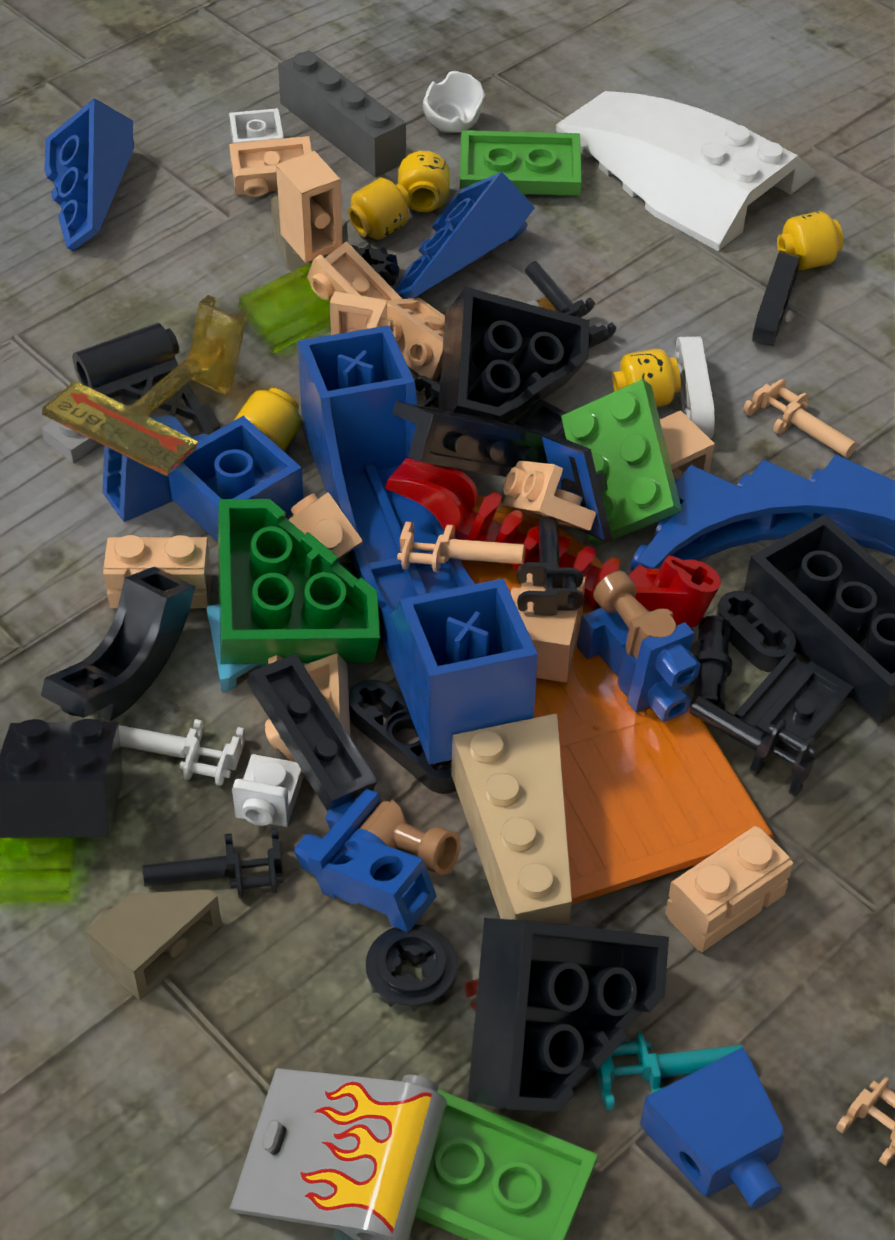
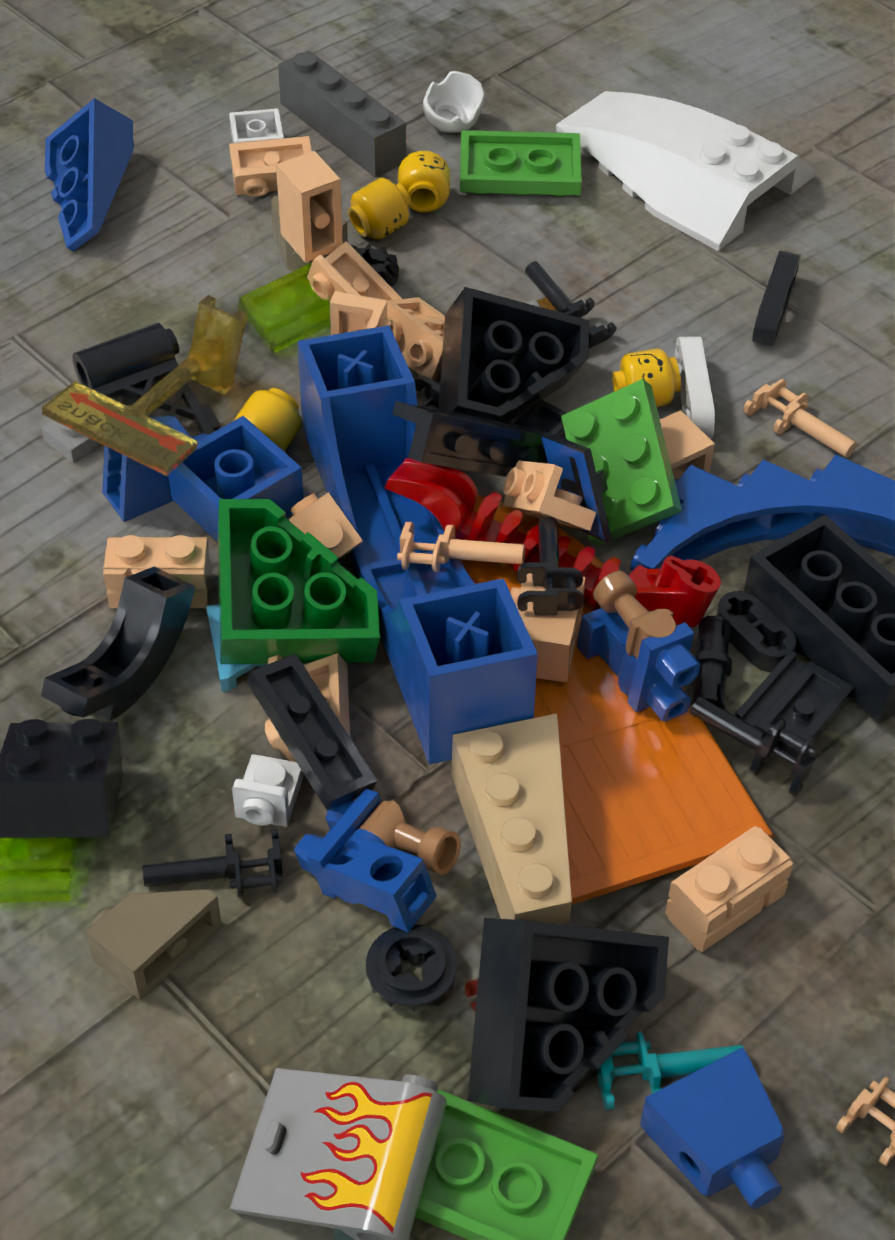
white piece [119,719,246,786] -> none
black beam [349,680,457,794] -> none
blue wedge [394,172,535,299] -> none
yellow head [777,211,844,271] -> none

